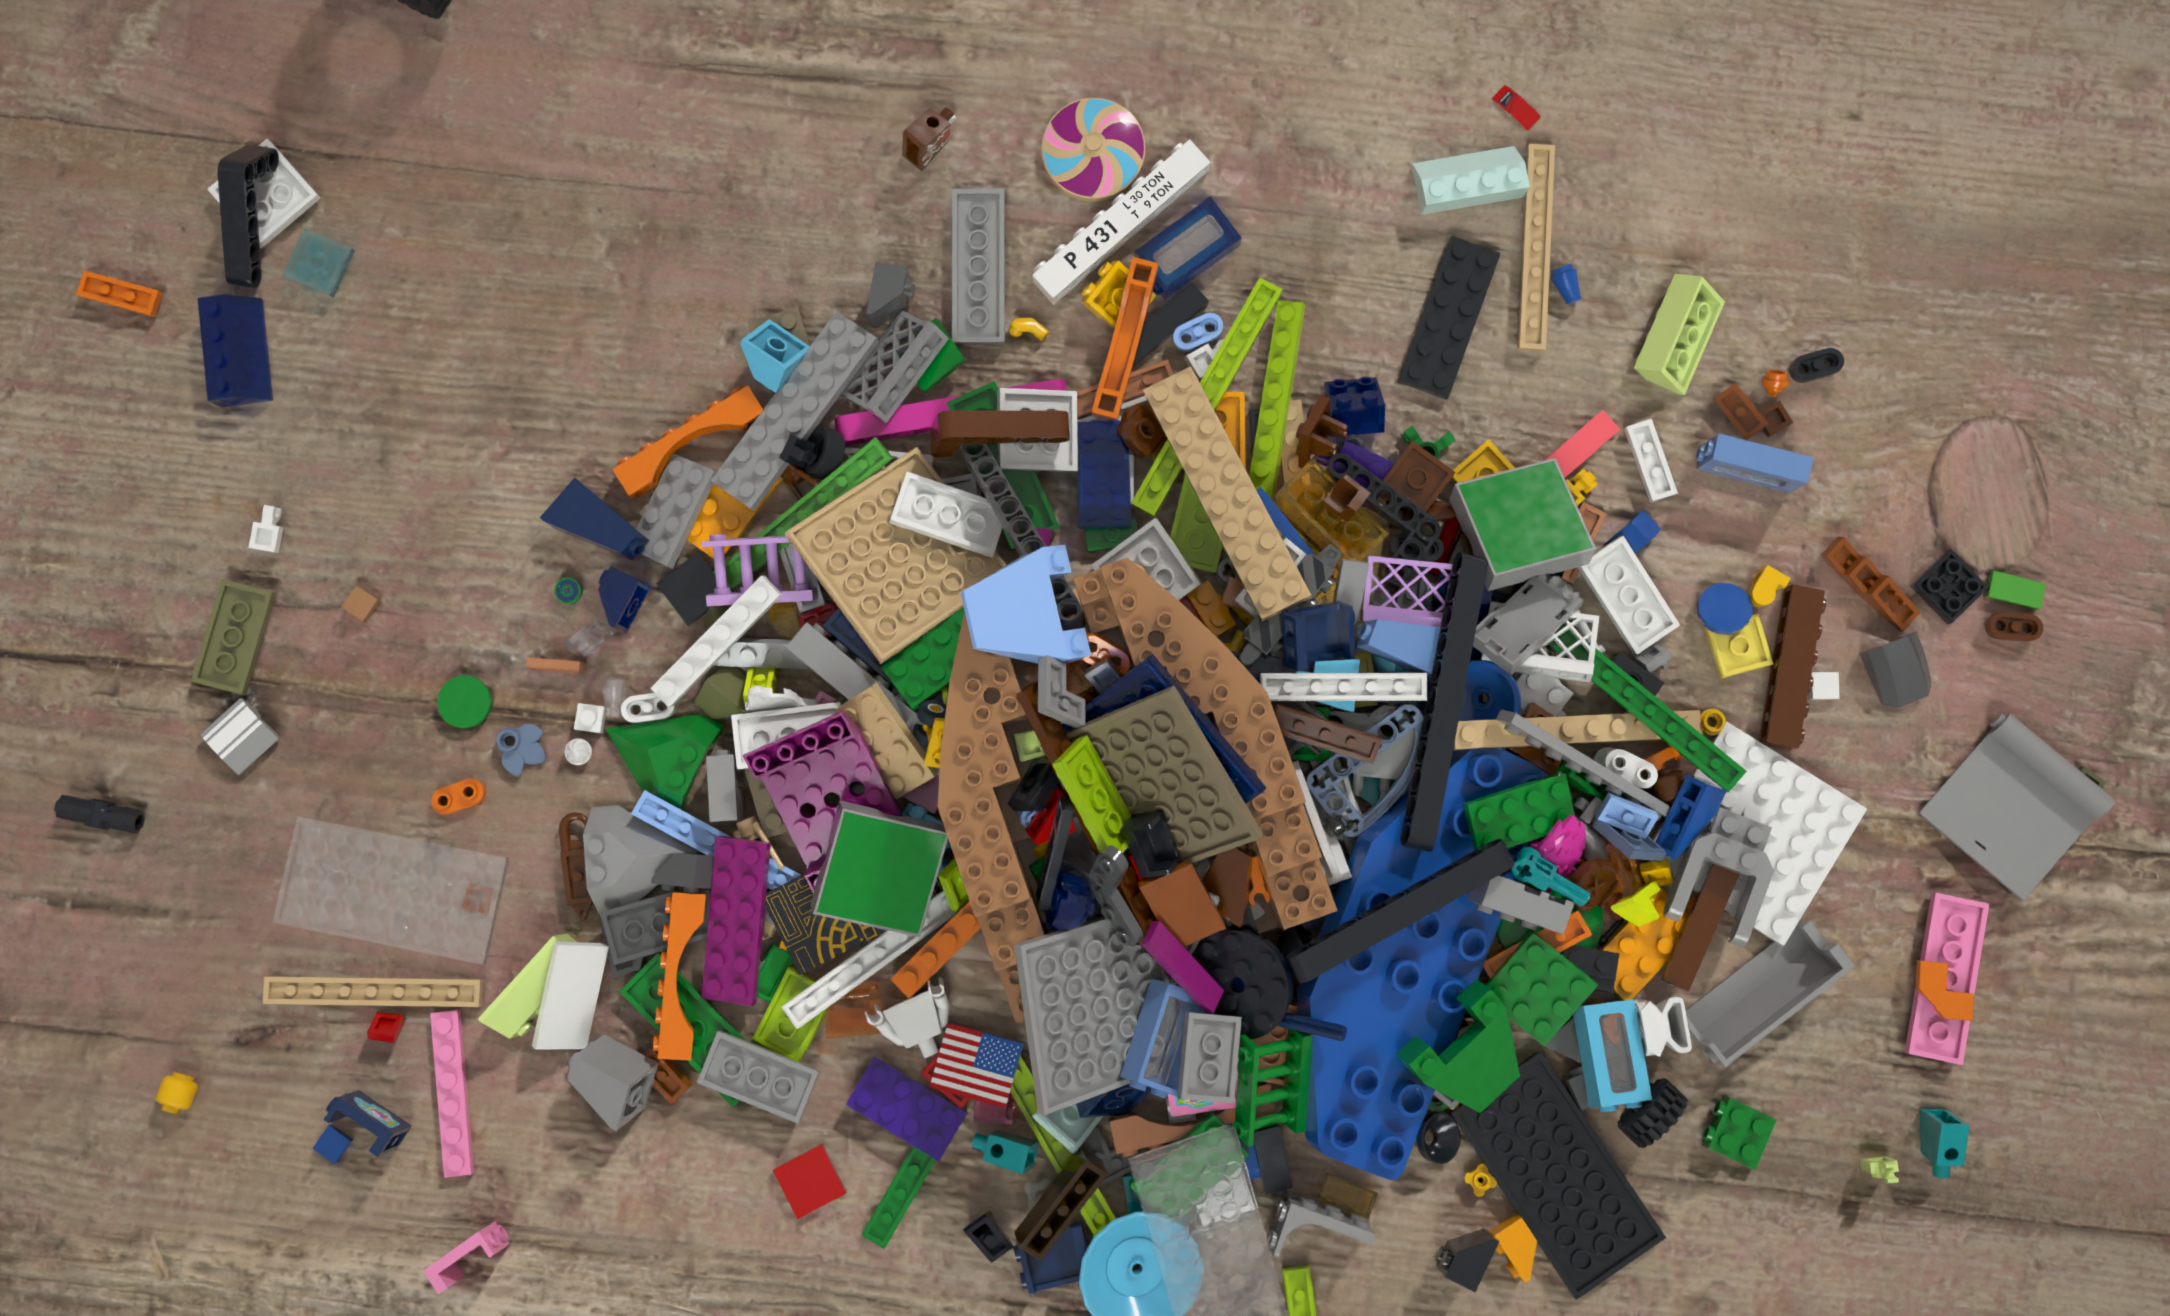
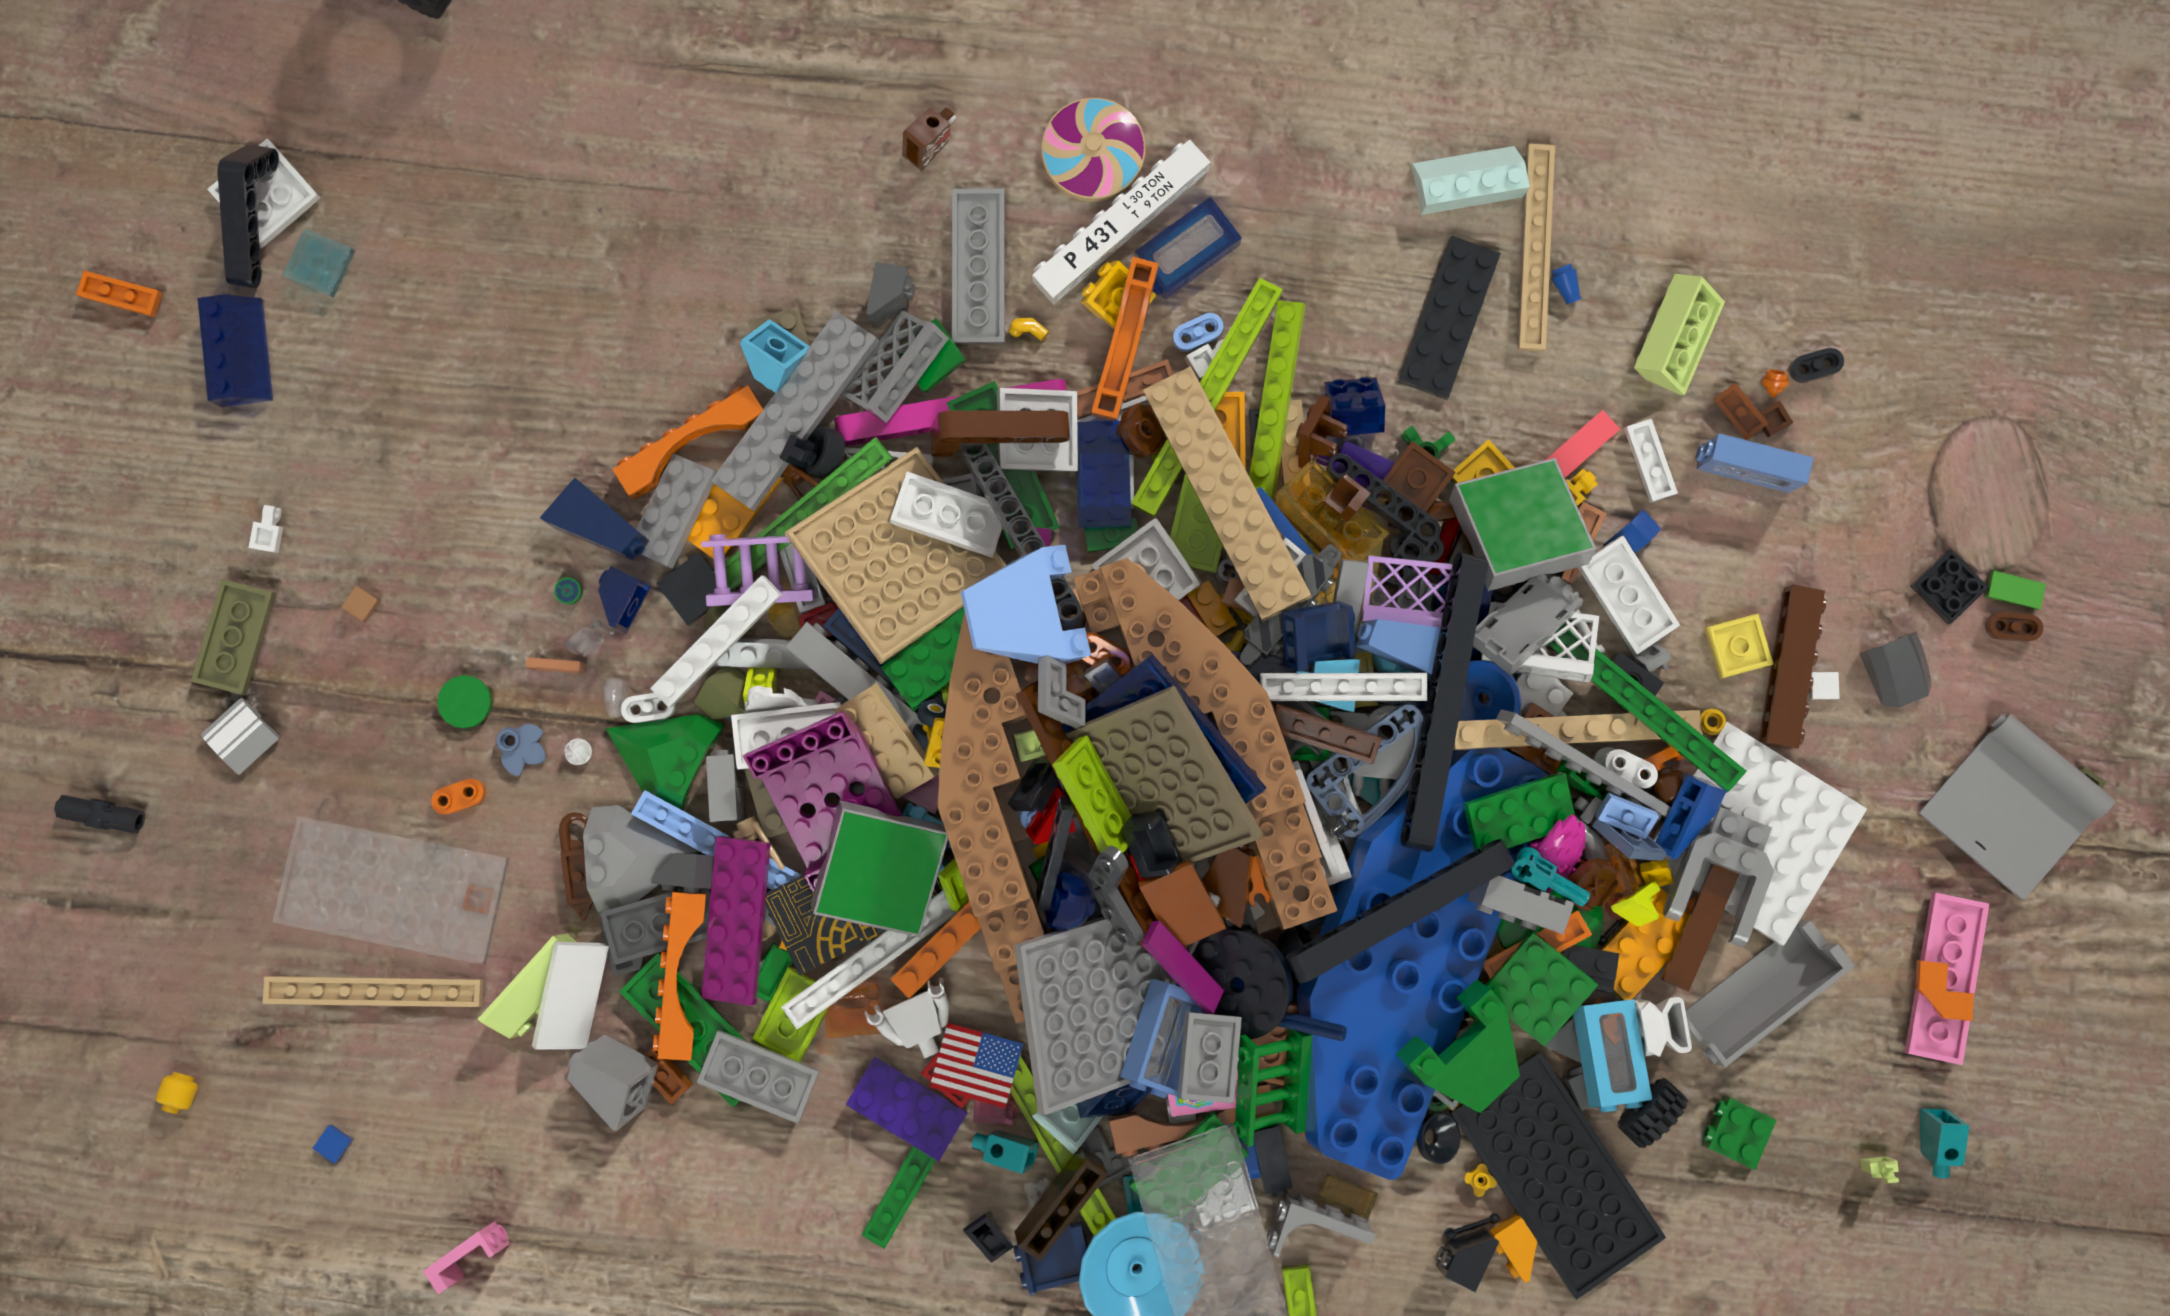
dark blue panel [324,1090,412,1157] -> none
red plate [367,1011,405,1043] -> none
bright pink plate [430,1009,474,1178] -> none
white plate [574,703,607,734] -> none
red tile [773,1143,847,1220] -> none
black tile [1132,282,1209,368] -> none
red sticker [1492,85,1541,131] -> none
blue tile [1697,583,1753,635] -> none
yellow leg [1746,565,1791,608] -> none
dark orange slope [1821,536,1921,632] -> none
none -> black hinge [1444,1213,1500,1239]

